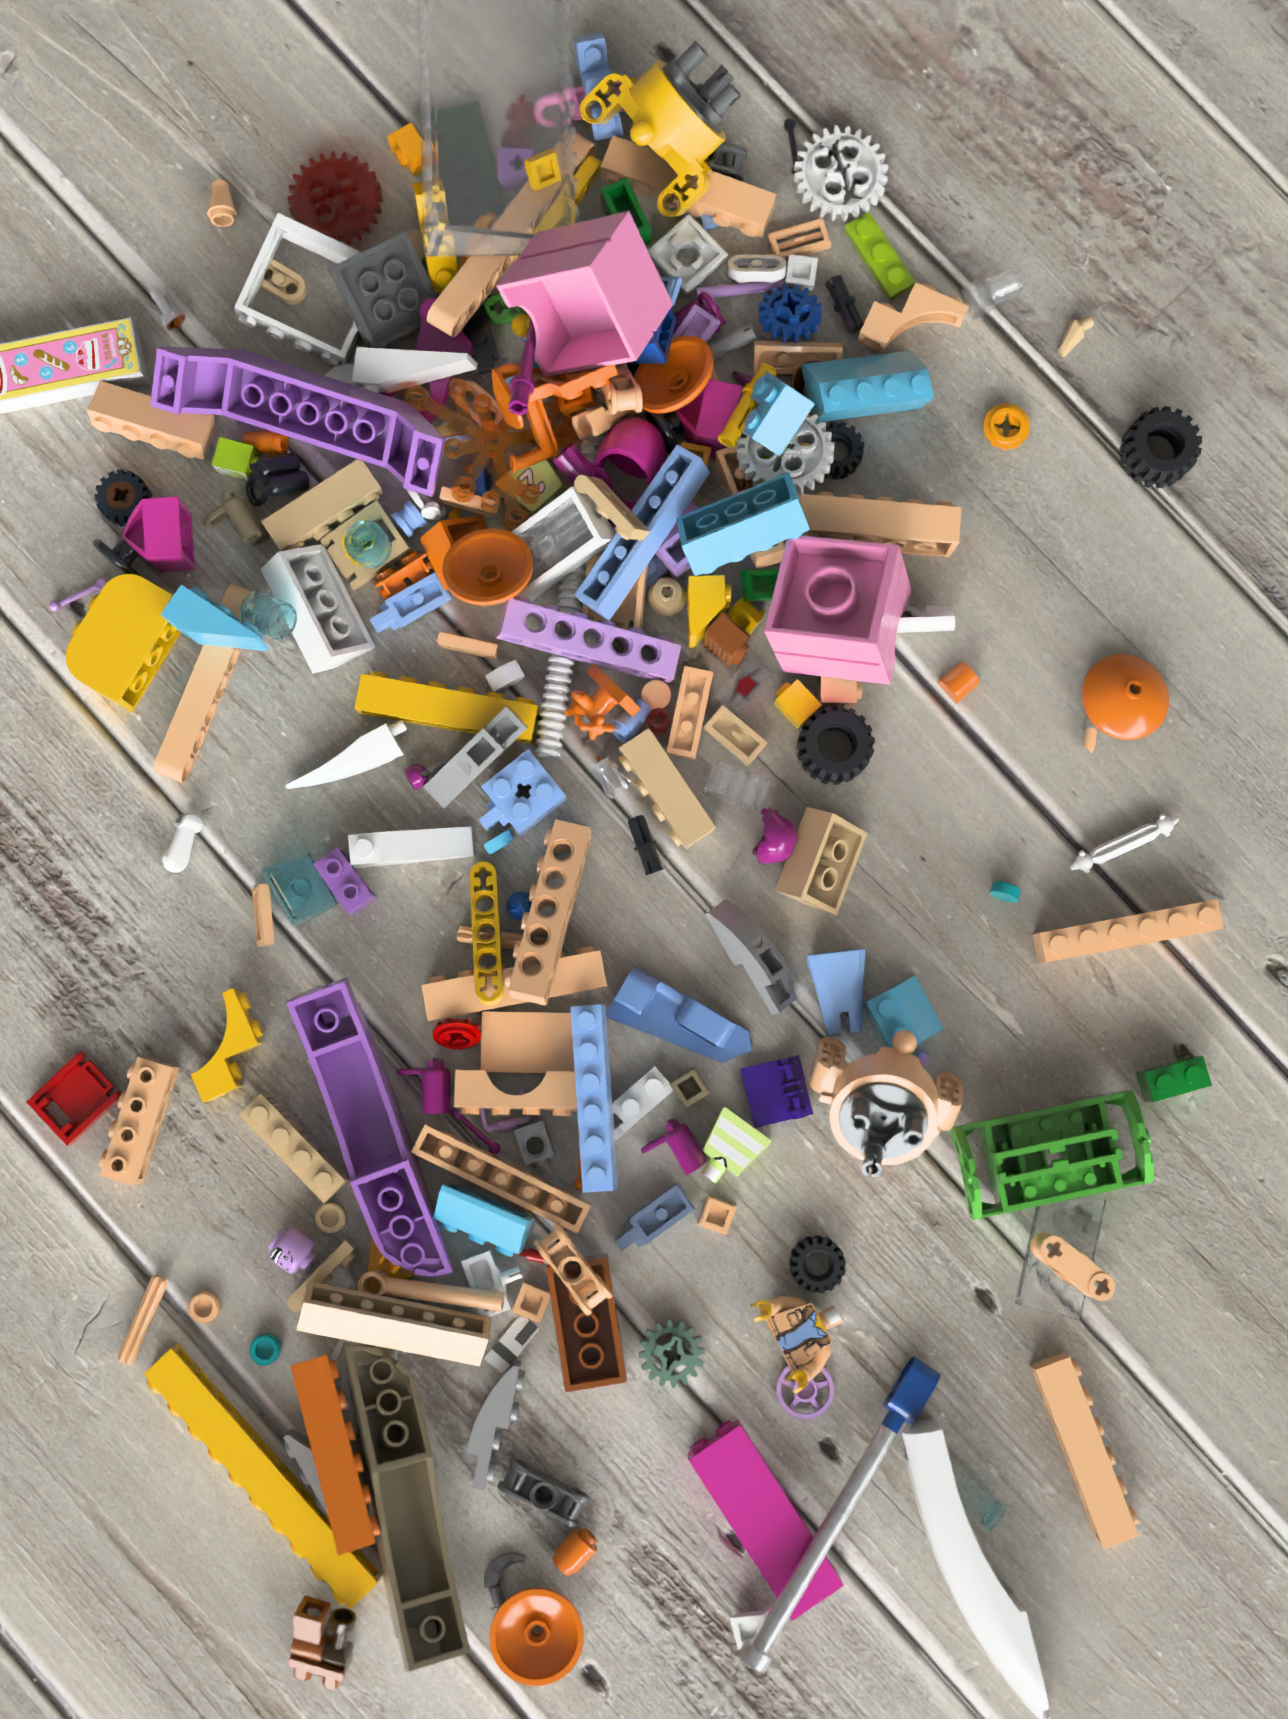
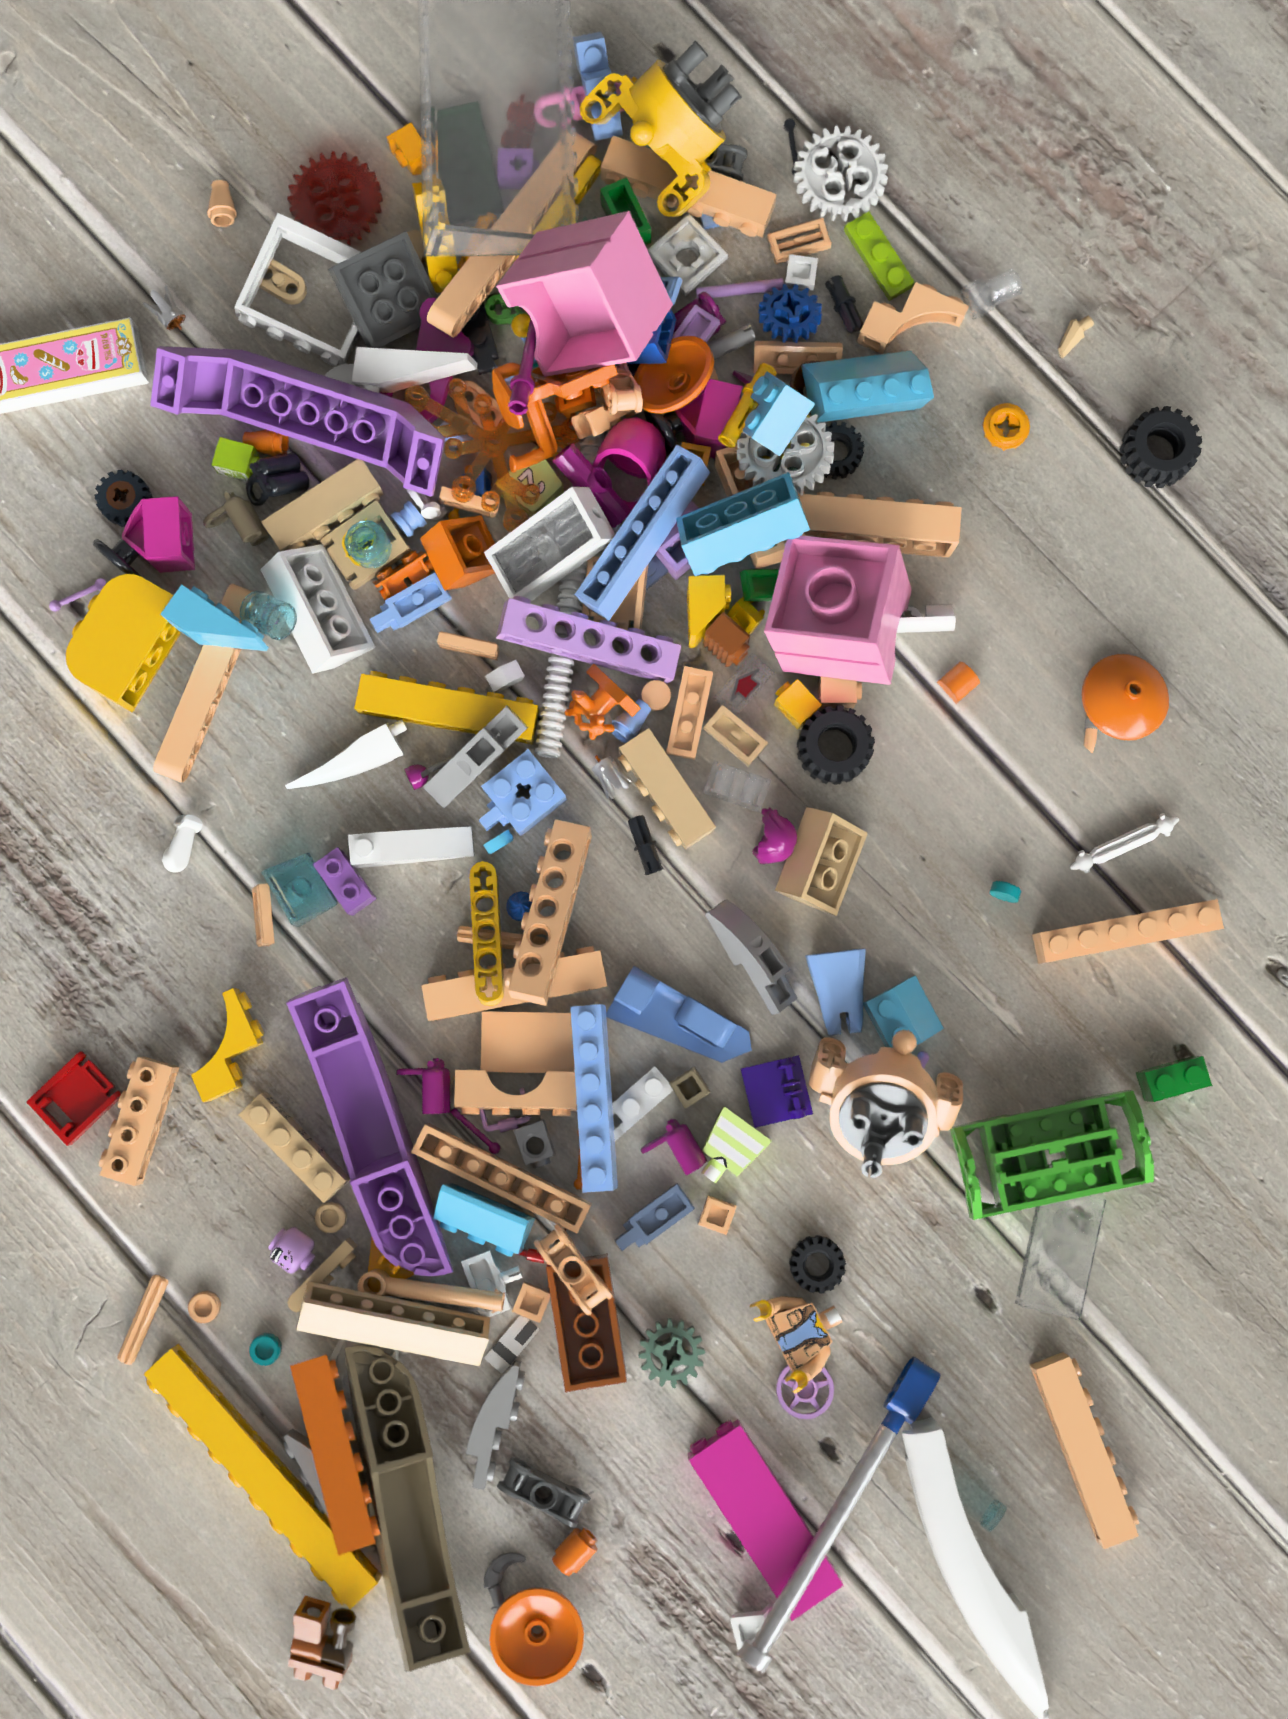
light nougat brick [87,381,216,460] -> none
red gear [432,1017,481,1050] -> none
orange dish [442,529,533,605] -> none
yellow tile [524,149,561,191] -> none
tan plate [574,475,650,541] -> none
tan cone [647,576,687,616] -> none
clear red pin [647,708,670,734] -> none
white plate [728,254,786,283] -> none
light nougat piece [1030,1232,1115,1301] -> none

